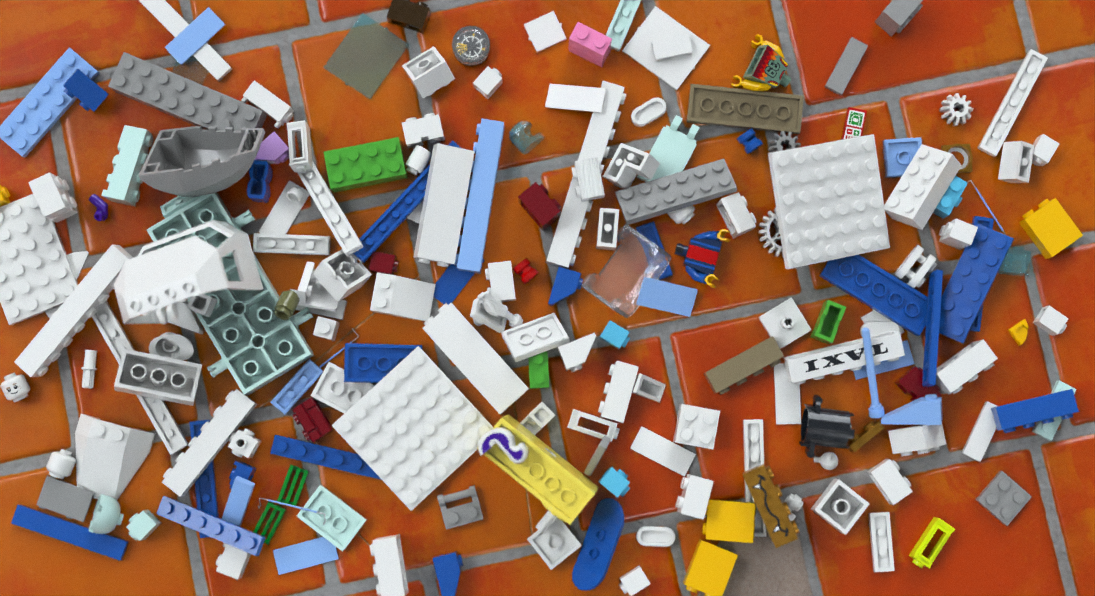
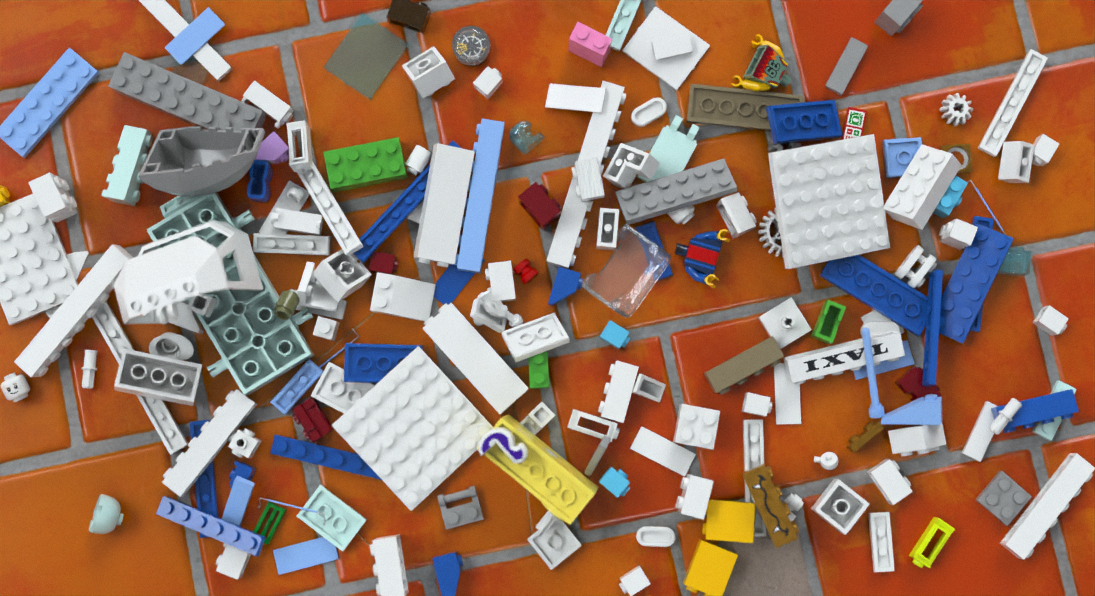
blue tile [11,504,129,561] -> none
light grey piece [36,475,94,522] -> none
white head [46,449,76,479] -> none
blue brick [62,68,109,111] -> none
white wedge [75,414,155,500] -> none
dark purple arm [89,194,108,221] -> none
light aqua brick [126,509,161,541] -> none
green tile [277,464,309,506] -> none
white brick [402,113,445,148] -> none
white piece [524,11,567,53] -> none
white slope [558,333,596,373] -> none
blue piece [572,498,624,591] -> none
light blue piece [636,277,698,317] -> none
blue wheel [737,128,763,155] -> none
black container [799,394,855,458] -> none
white brick [936,339,998,395] -> none
yellow tile [1008,319,1028,346] -> none
yellow brick [1019,198,1083,259] -> none
none -> white brick [271,208,324,236]
none -> white brick [741,392,772,417]
none -> blue tile [766,100,843,144]
none -> white axle [989,398,1022,435]
none -> white brick [1000,453,1095,560]

